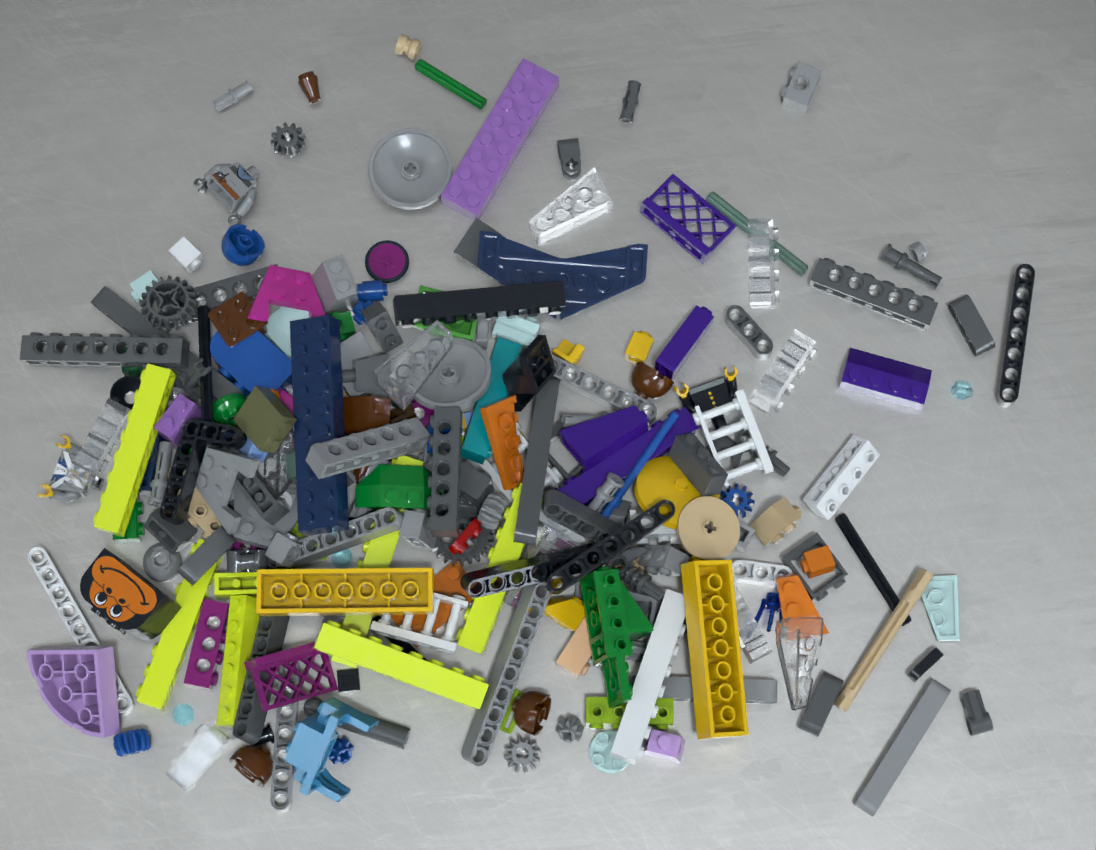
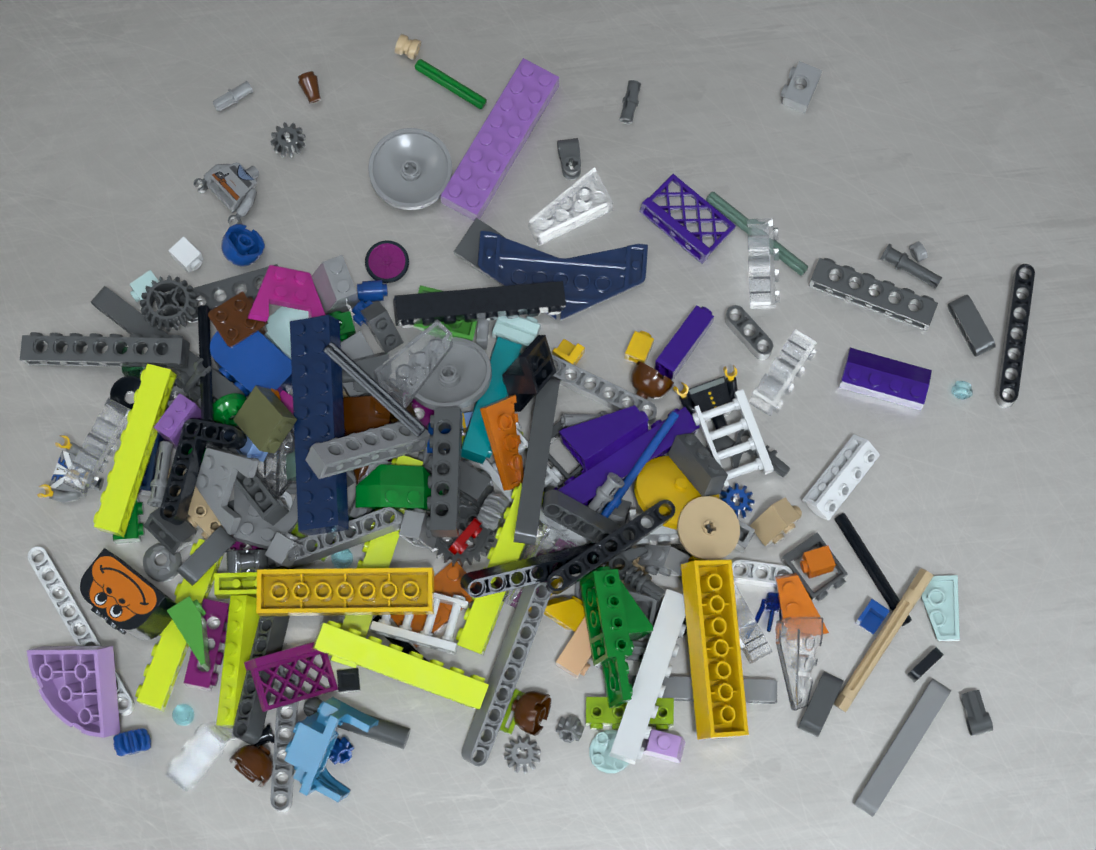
none -> bright green slope [167,596,210,672]
none -> black axle [324,342,426,437]
none -> blue panel [856,599,890,634]

